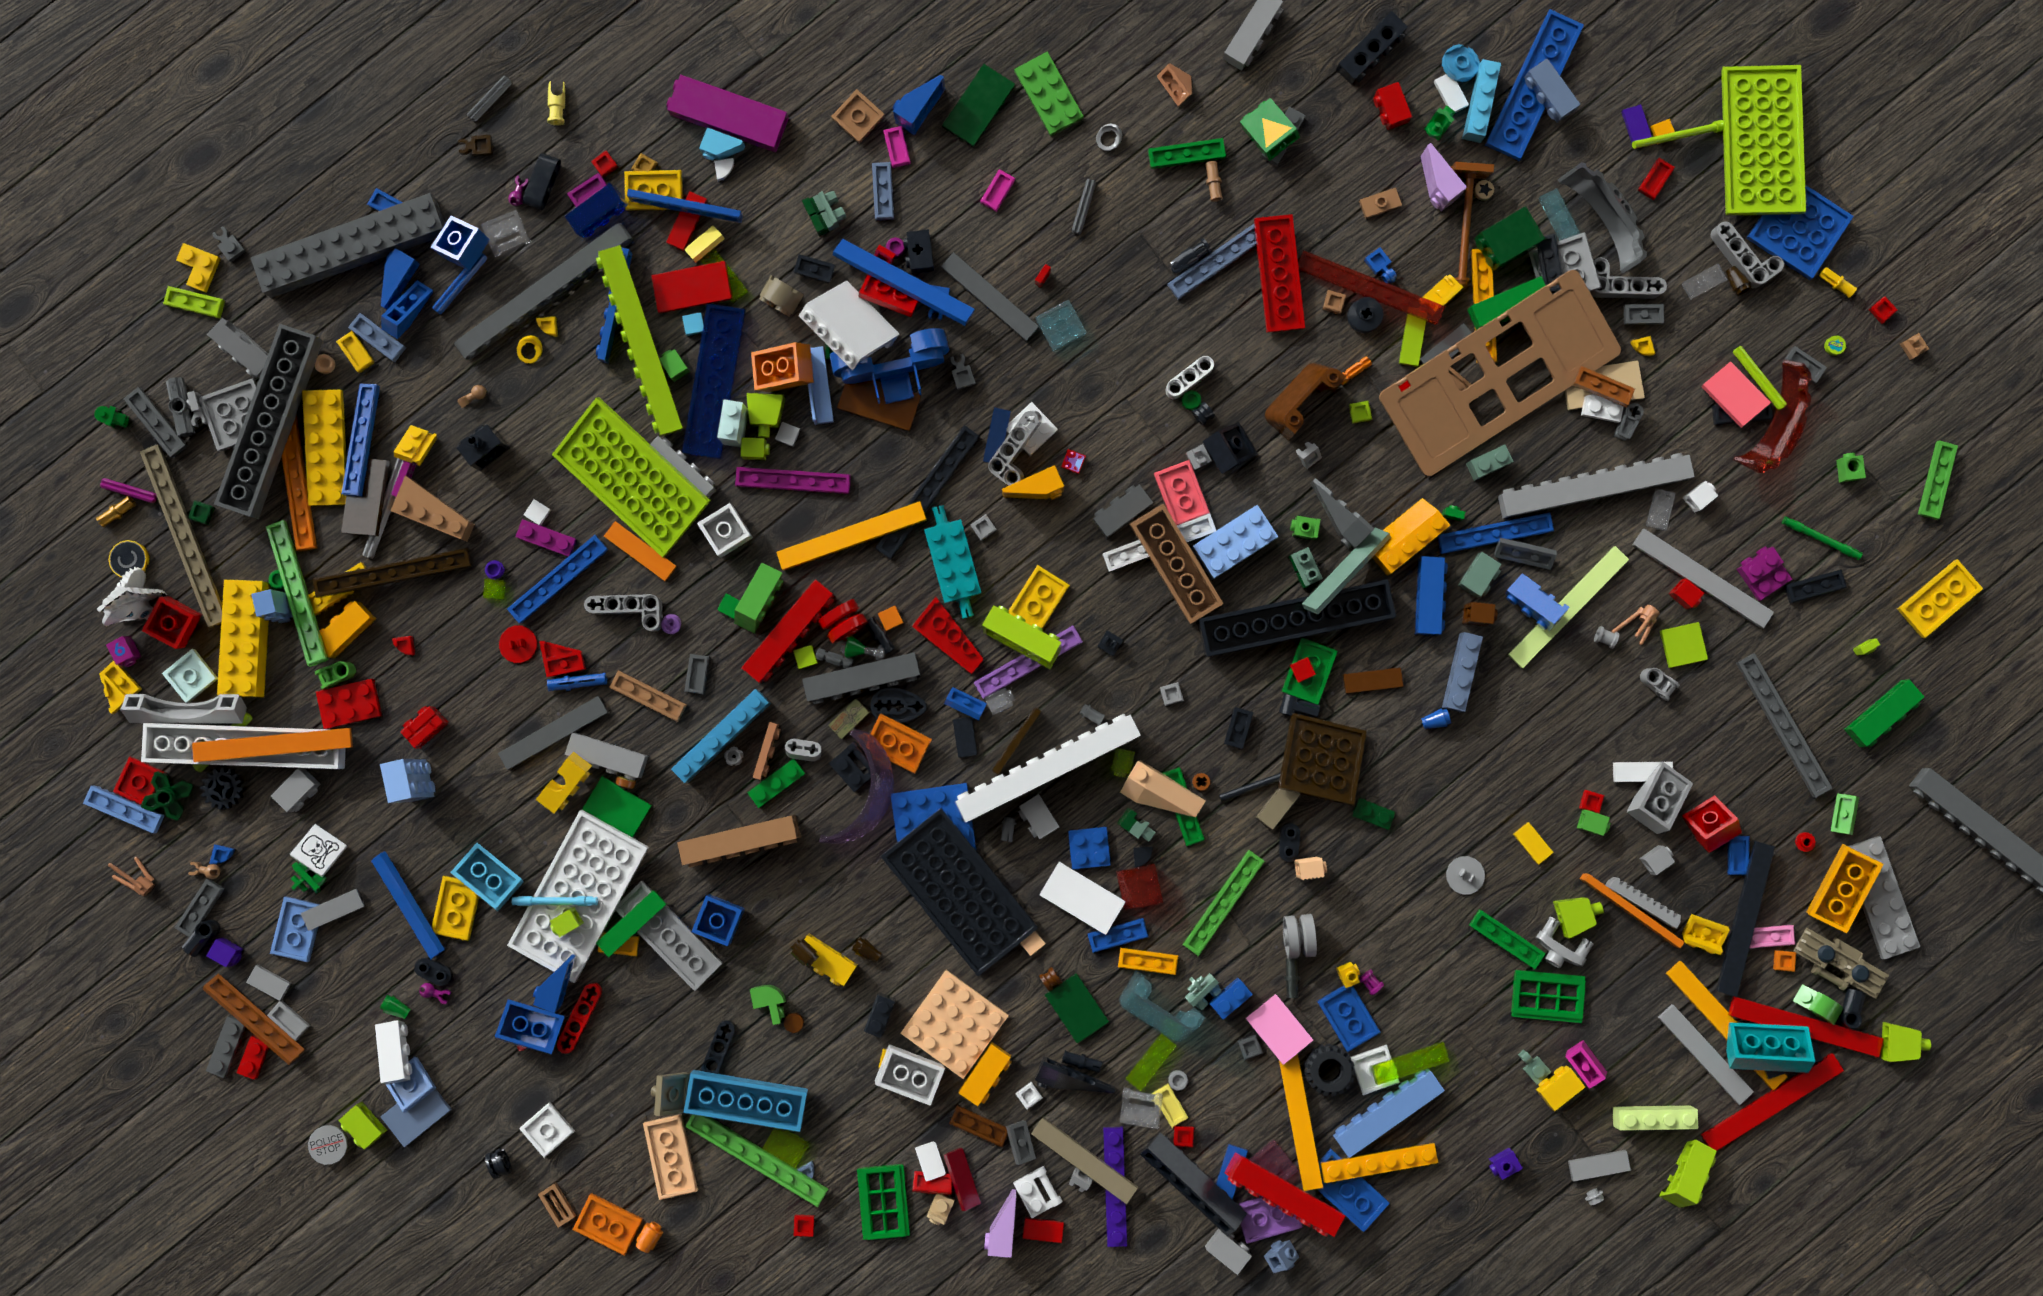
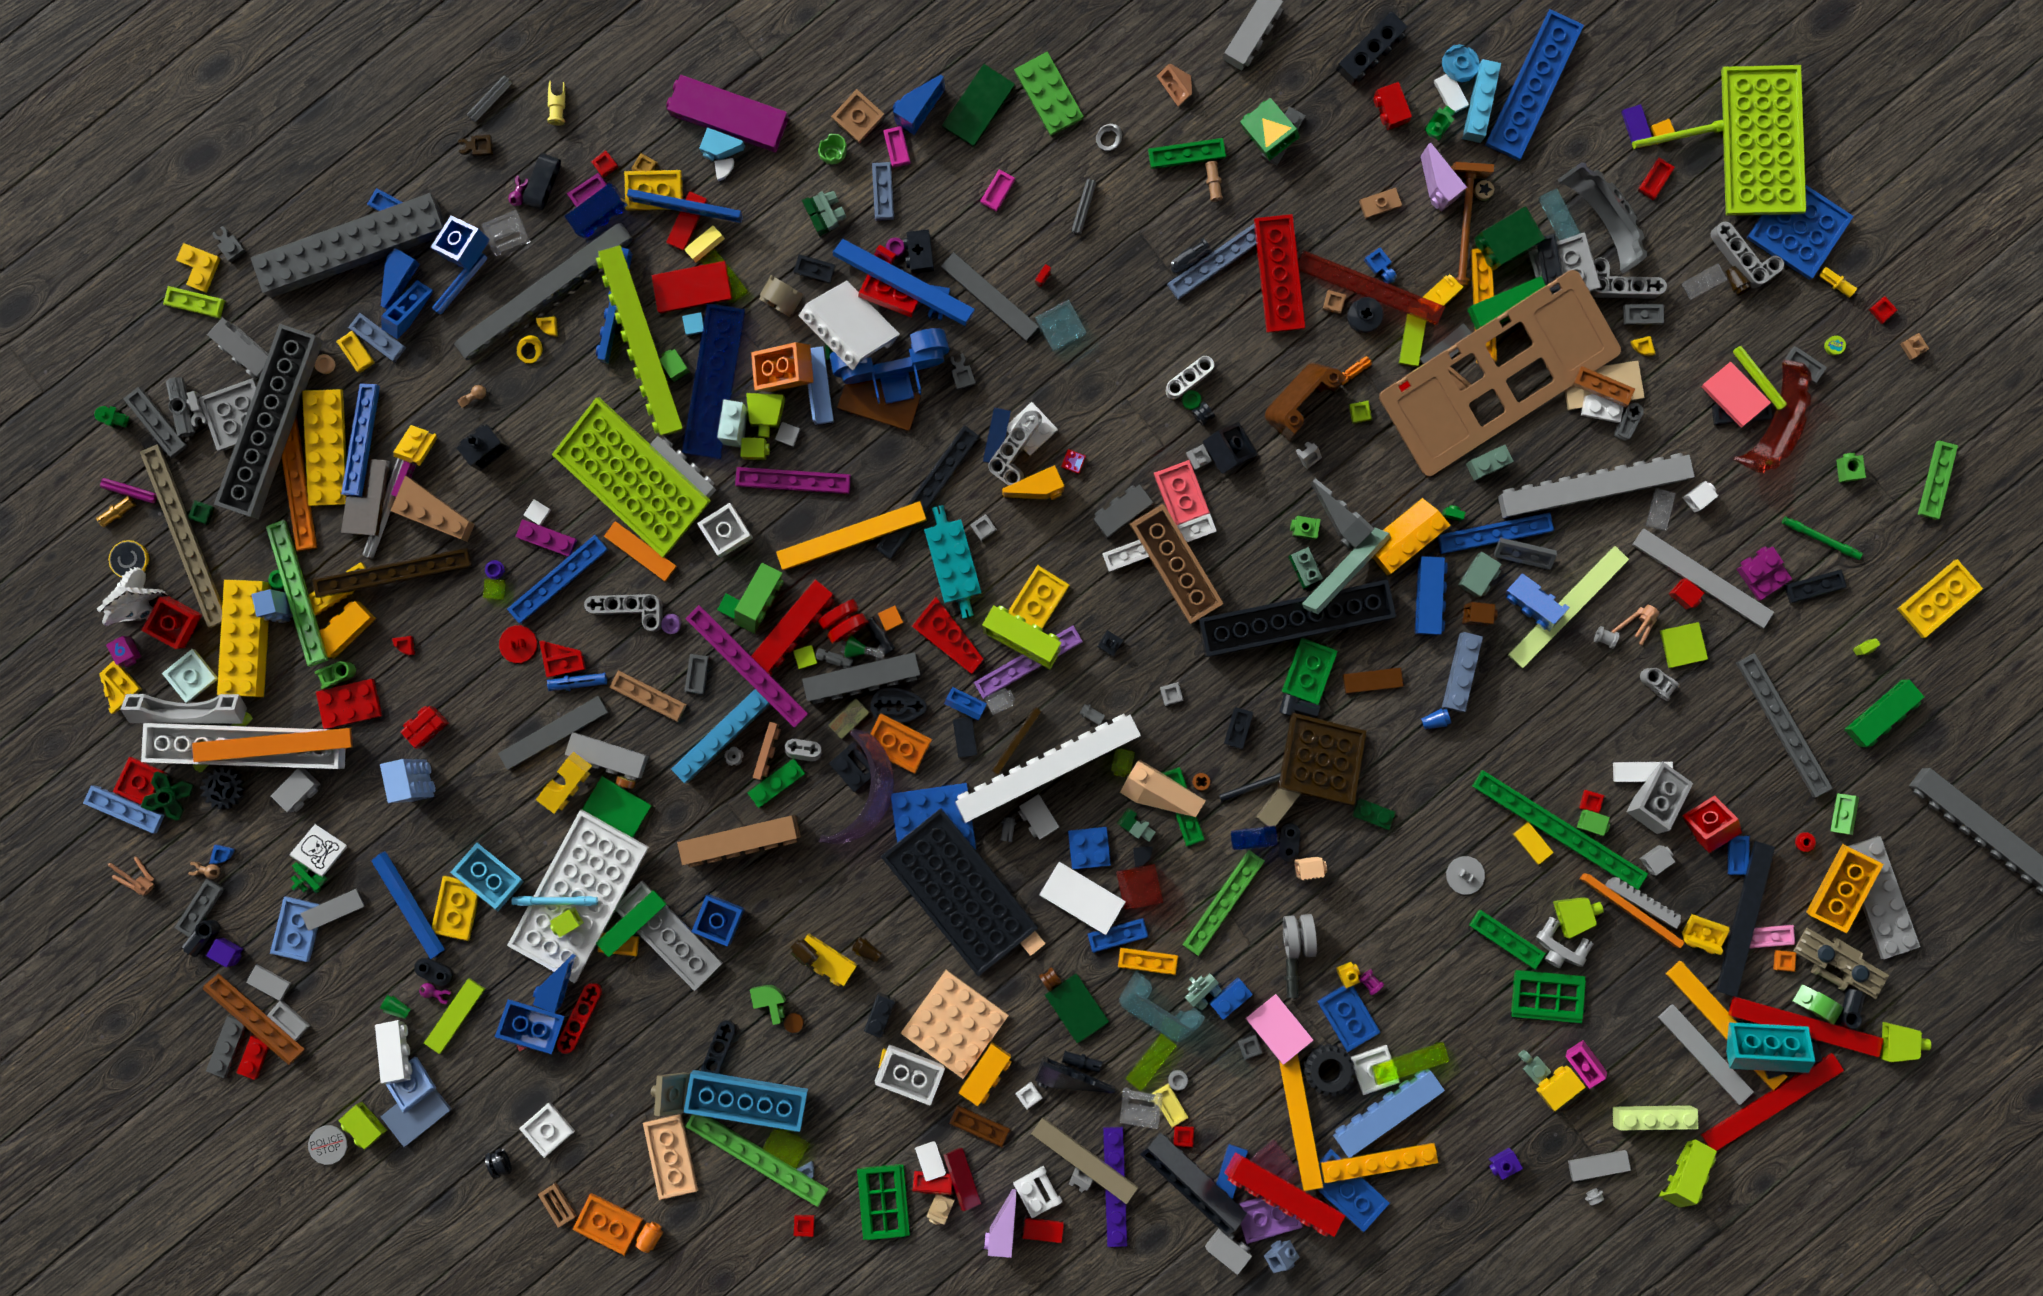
dark grey plate [1006,1120,1036,1165] -> none
light blue brick [1191,505,1278,580] -> none
red tile [1290,657,1316,683] -> none
sand blue brick [1524,59,1580,123] -> none
none -> lime tile [424,978,485,1054]
none -> magenta plate [685,605,808,728]
none -> bright green hair [818,134,847,164]
none -> clear blue brick [1231,825,1278,850]
none -> green plate [1471,770,1648,890]

